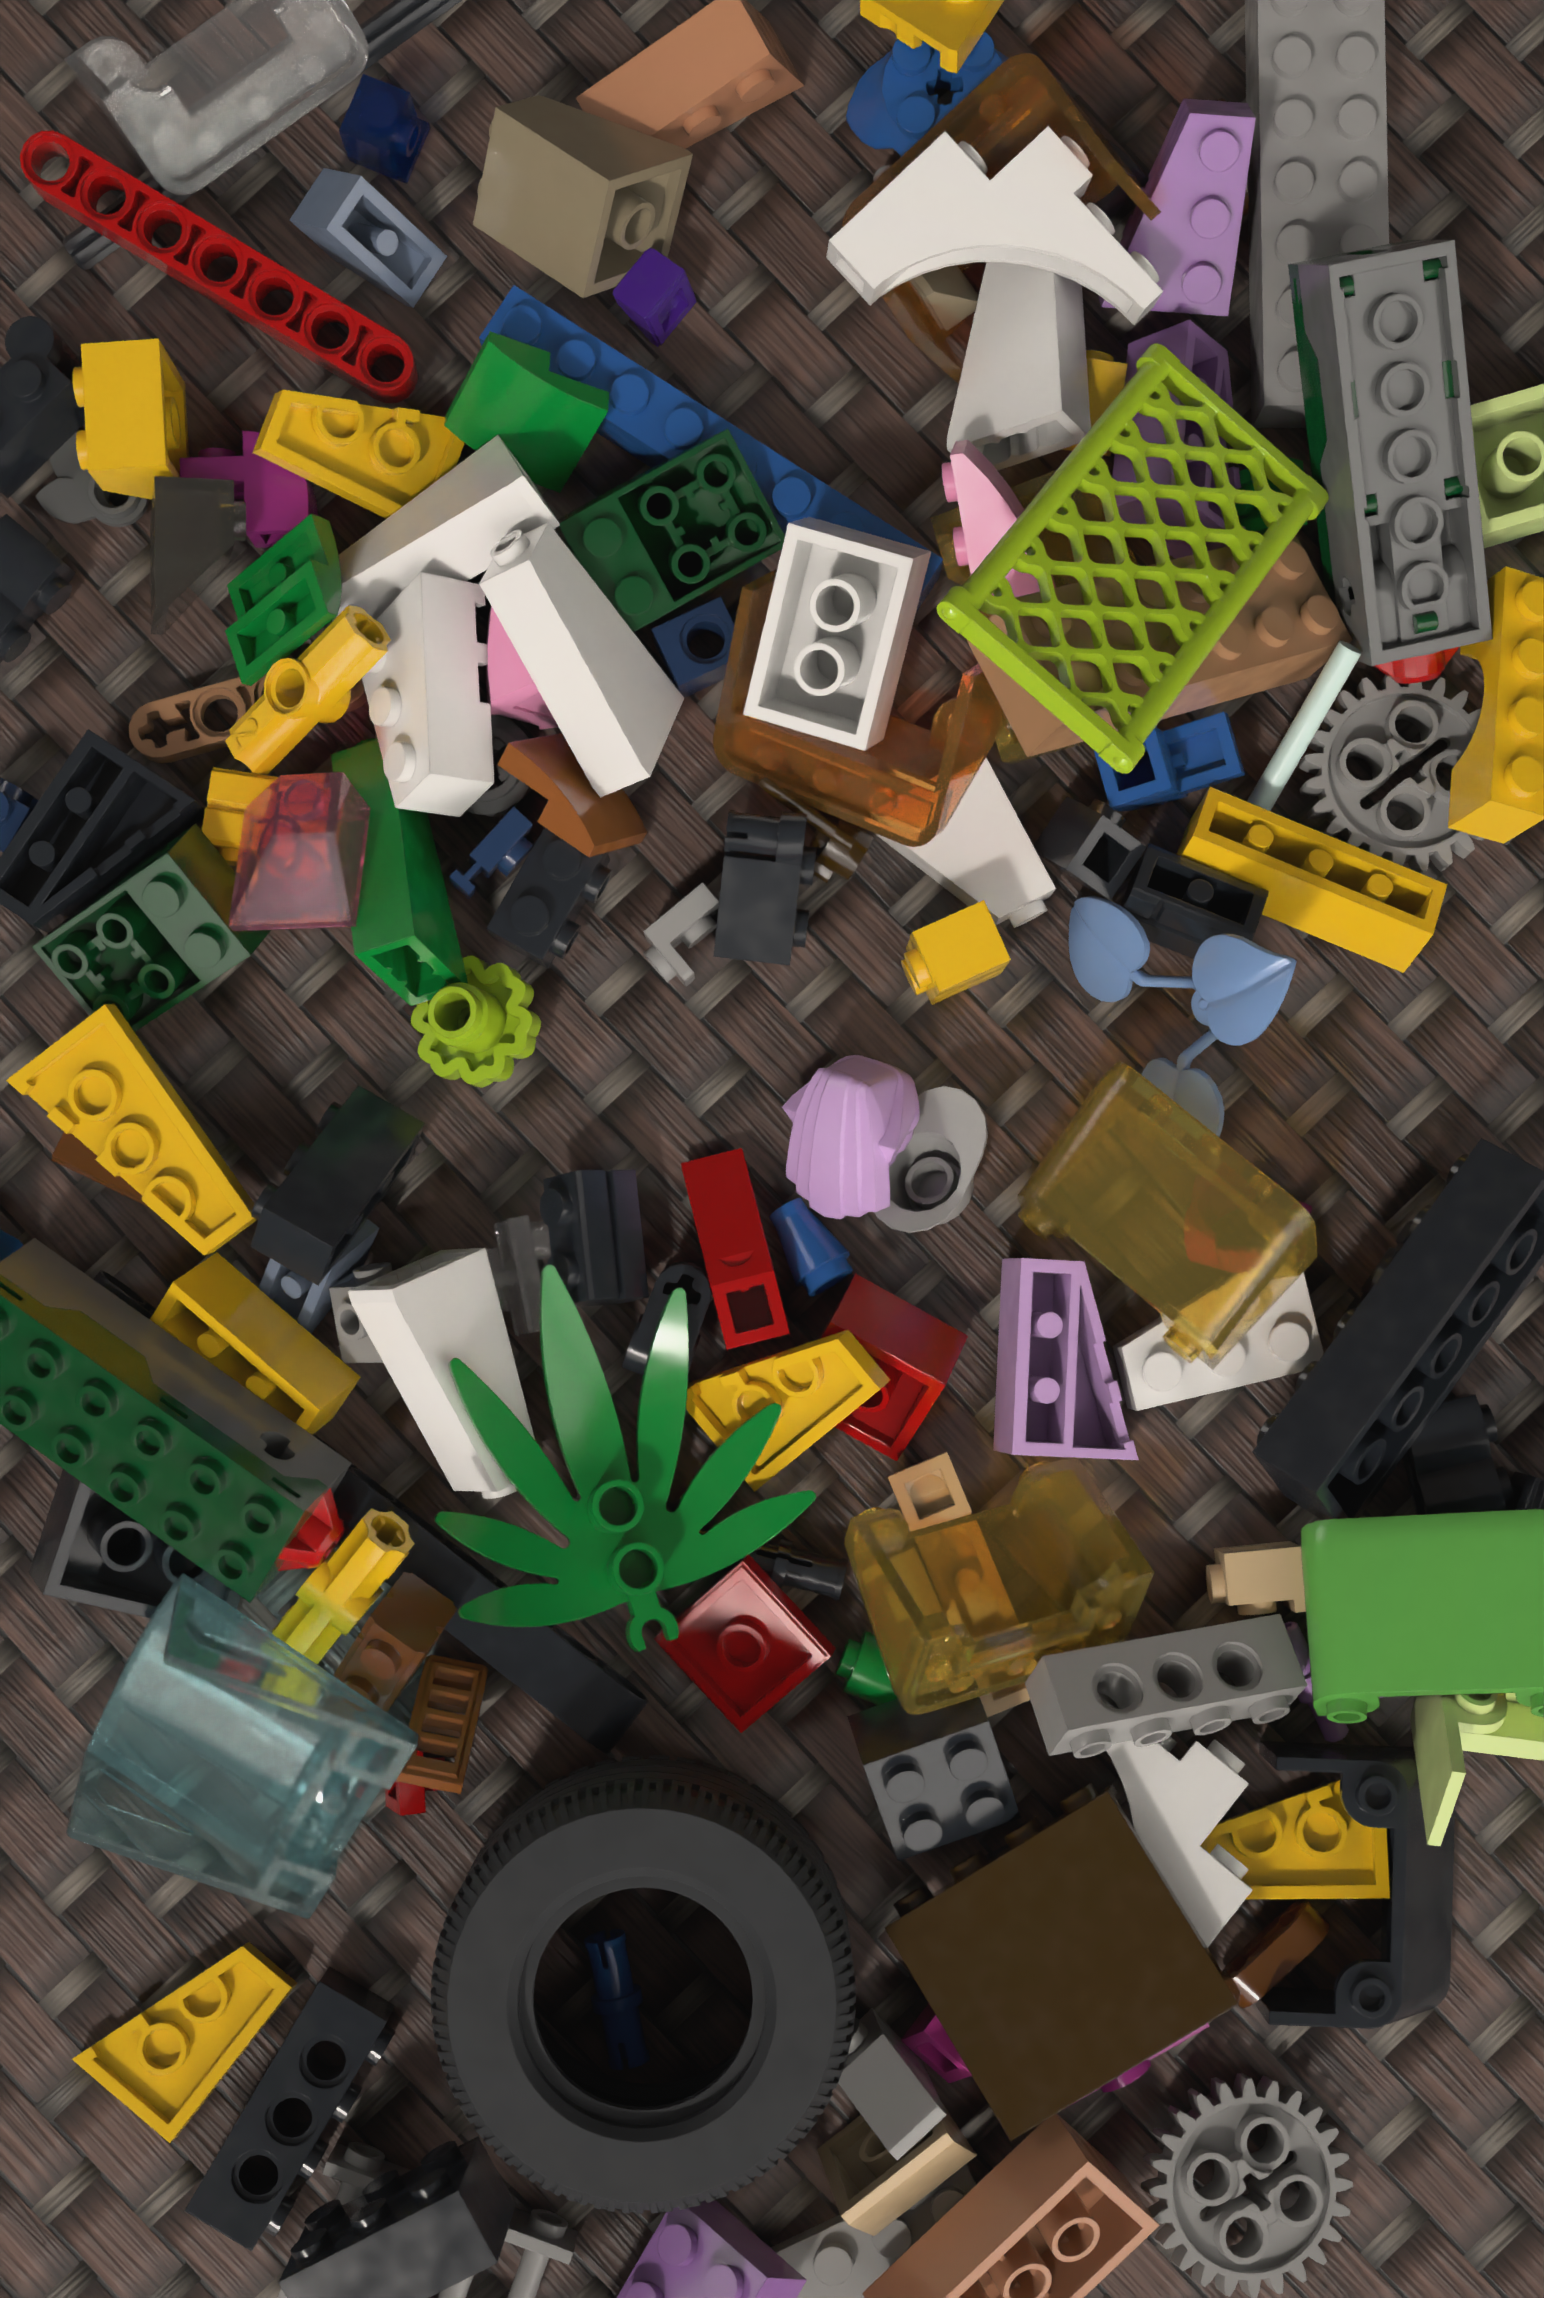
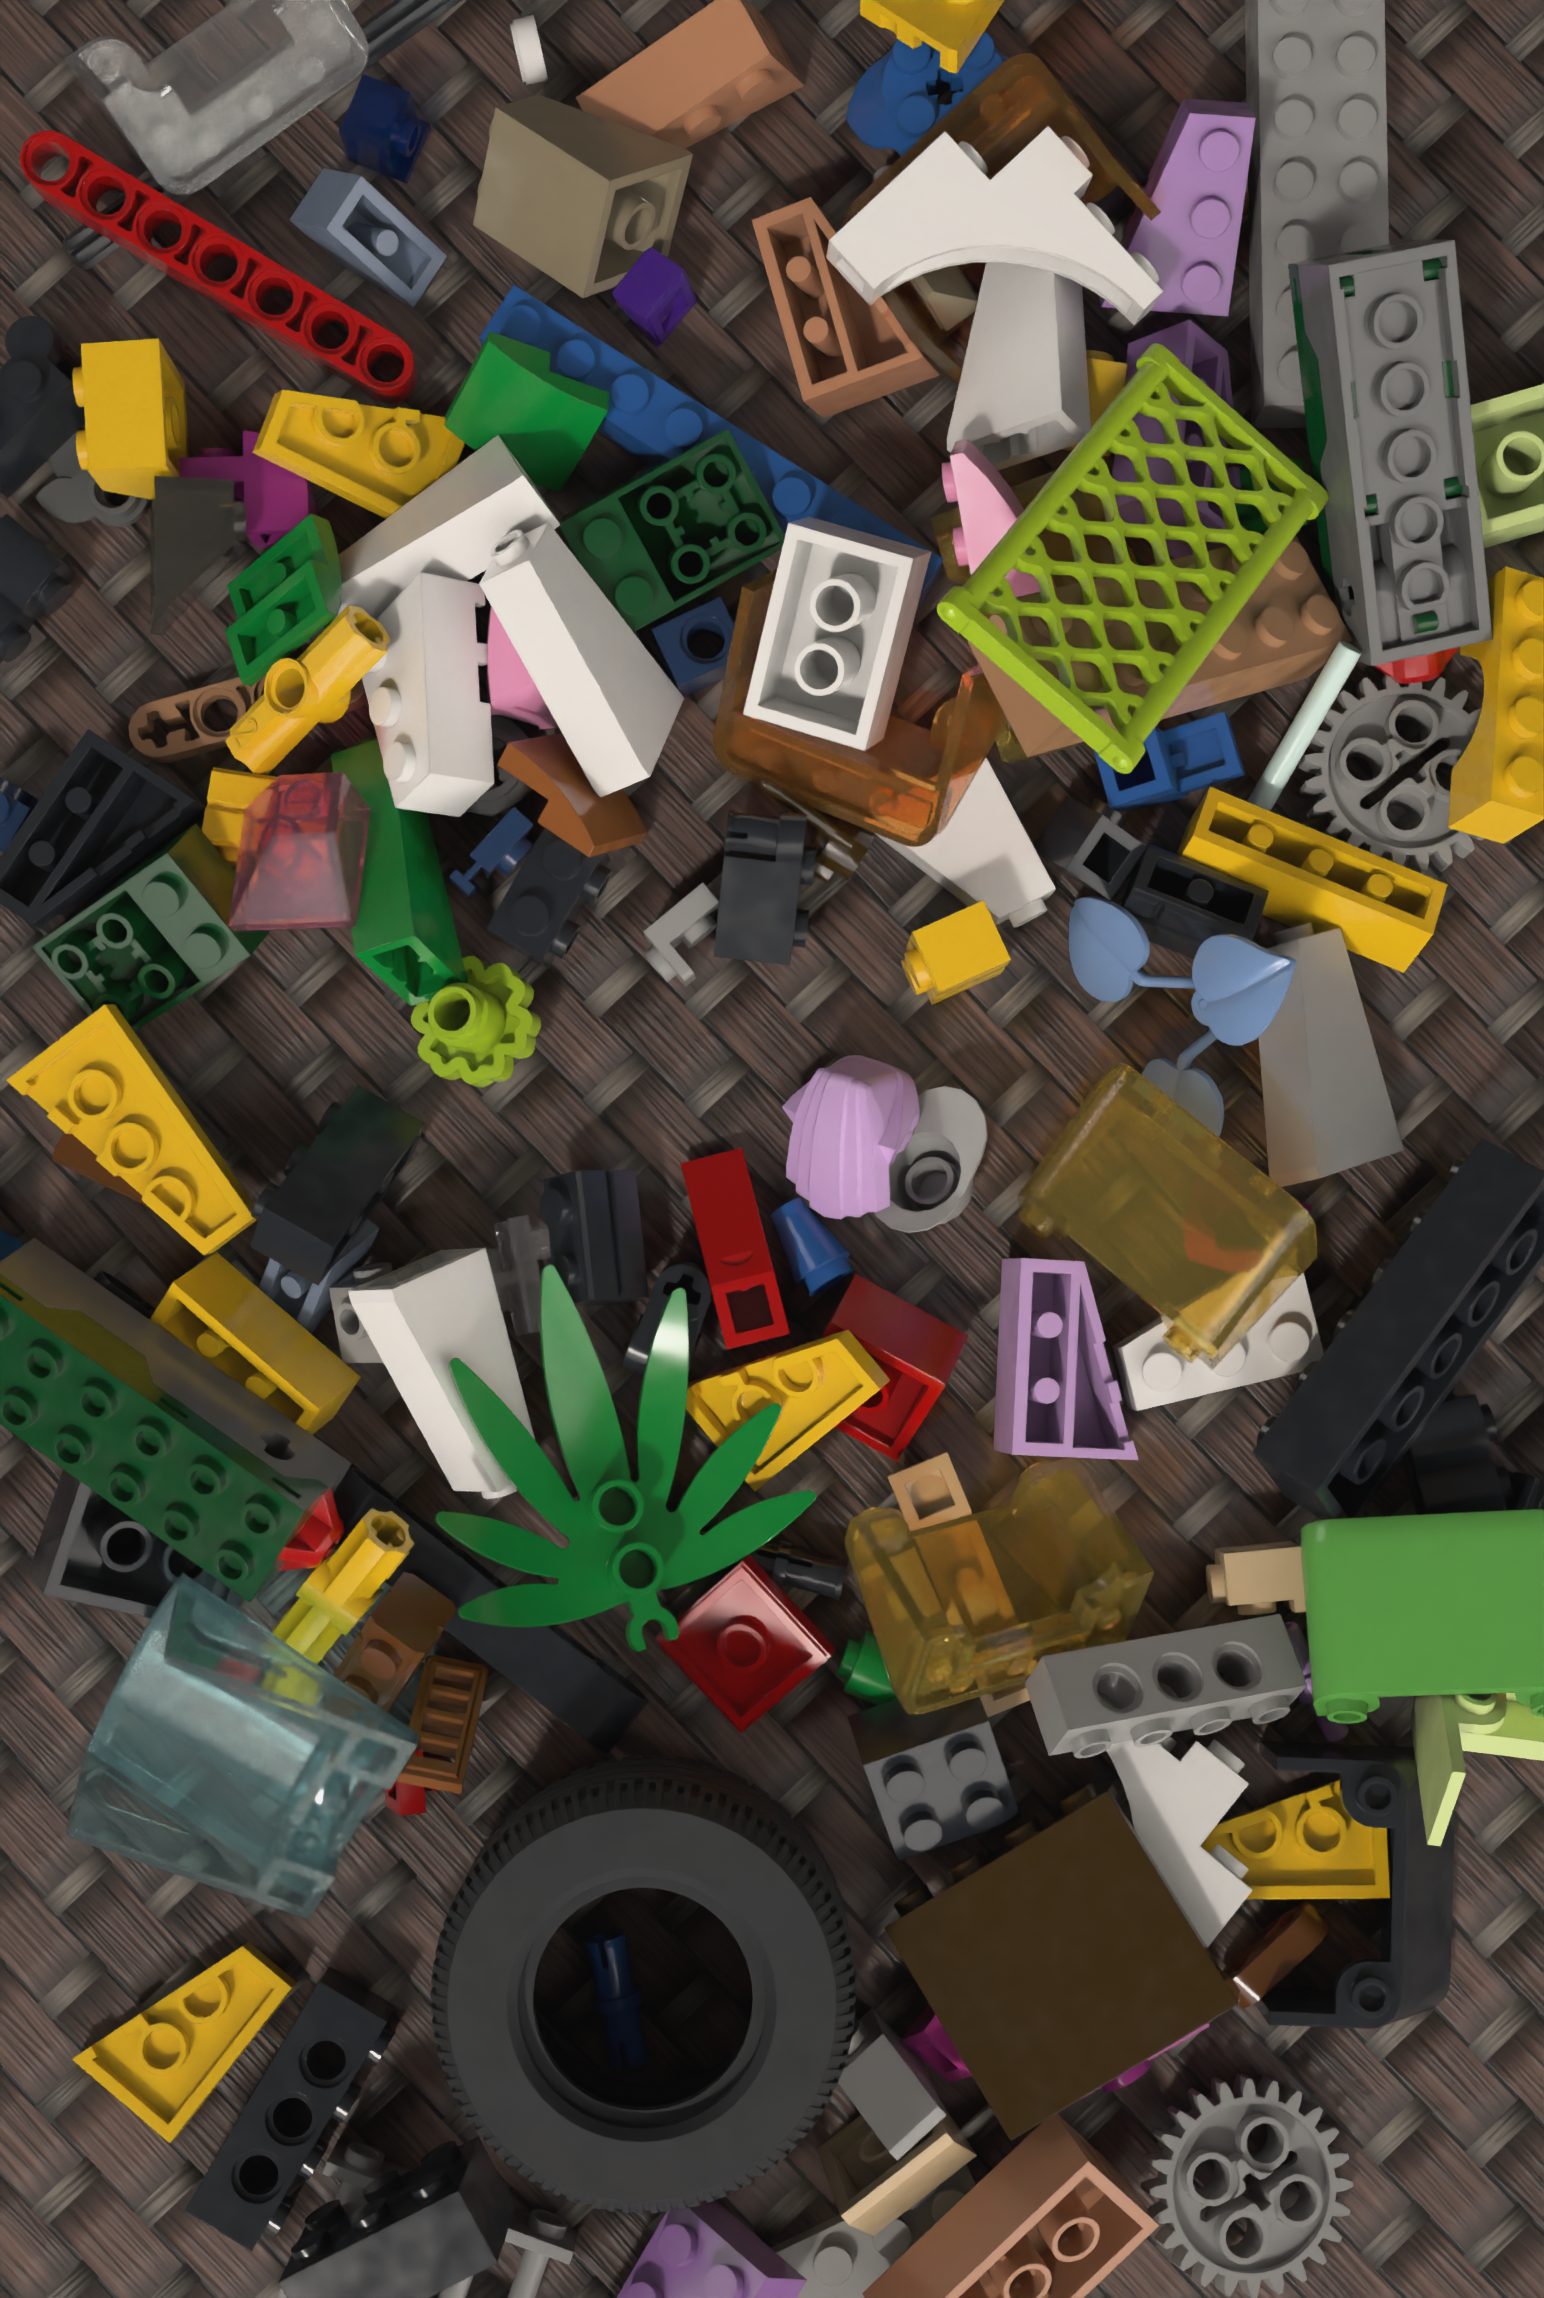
none -> white tile [510,15,548,85]
none -> nougat wedge [752,197,940,418]
none -> light grey slope [1258,923,1404,1189]

